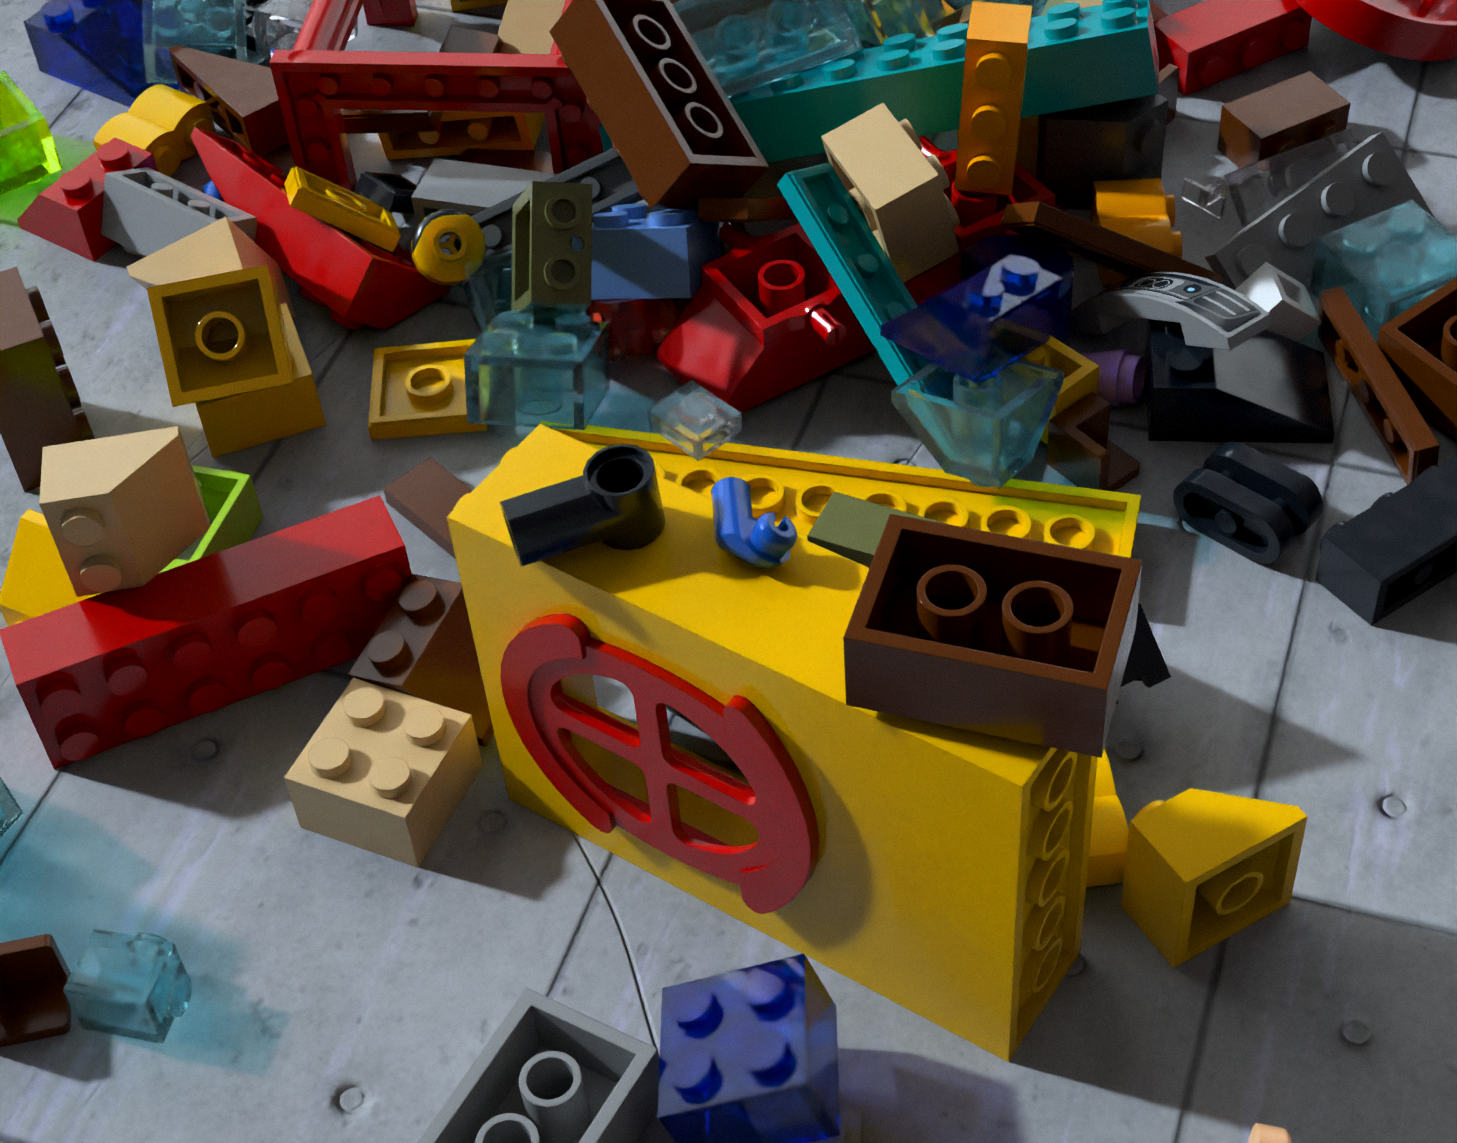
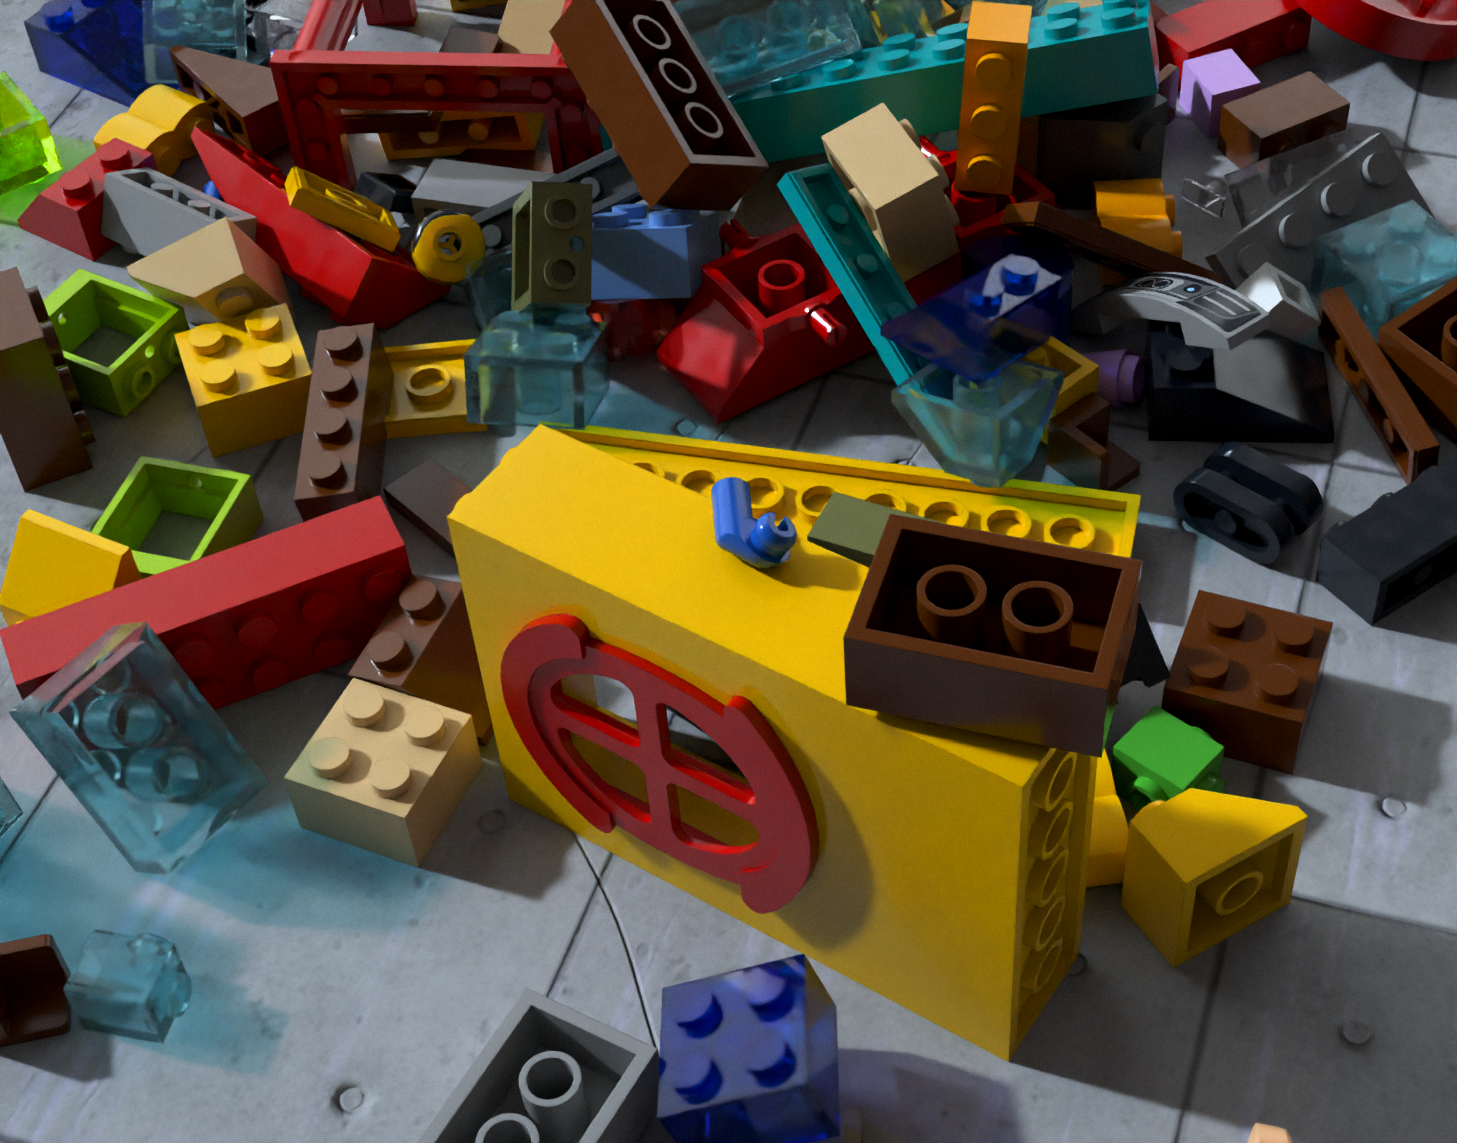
tan slope [39,426,209,597] -> none
yellow slope [147,264,294,407] -> none
black piece [500,444,665,566] -> none
clear bracket [647,380,742,461] -> none
reddish brown tile [698,196,798,222] -> none
none -> clear light blue brick [8,621,270,875]
none -> lime window [39,268,190,418]
none -> reddish brown brick [294,323,394,522]
none -> bright green brick [1111,705,1225,812]
none -> reddish brown brick [1161,590,1333,775]
none -> lavender brick [1179,49,1261,139]

